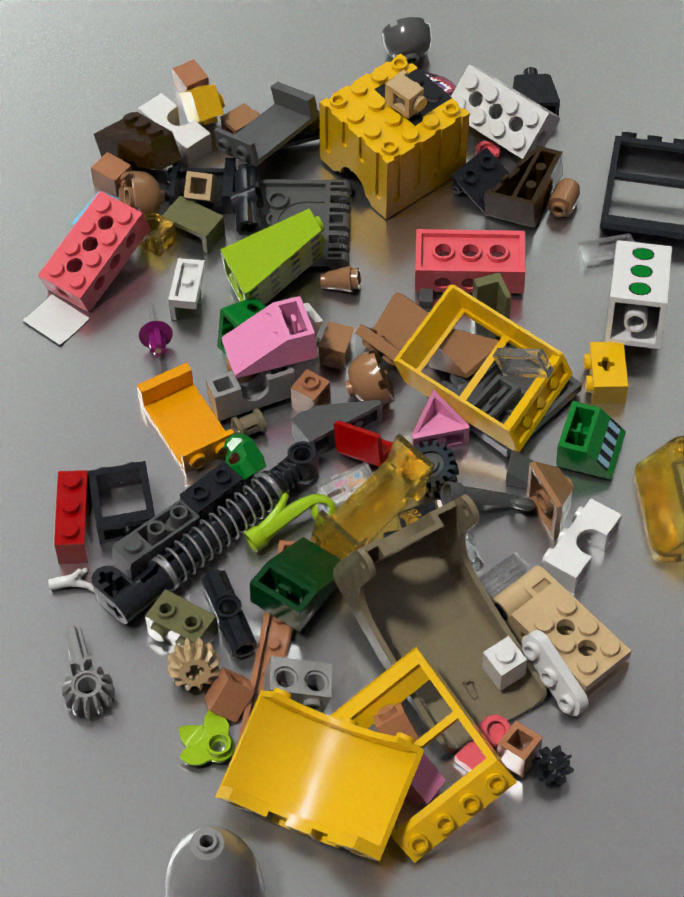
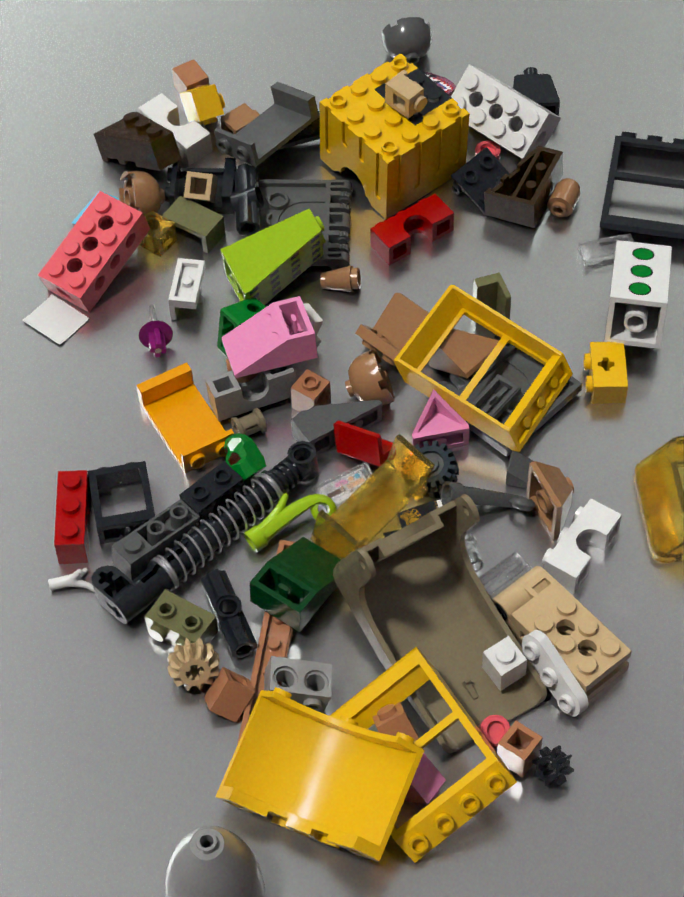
light grey gear [61,625,115,719] -> none
nougat brick [90,152,132,198] -> none
lime plate [179,710,235,766] -> none
medium nougat brick [318,322,356,370] -> none
coral brick [415,229,526,293] -> none
dark grey piece [419,288,433,309] -> none
coral tile [454,741,486,772] -> none
clear tile [493,348,554,378] -> none
green slope [555,401,626,480] -> none
none -> red arch [370,194,454,266]

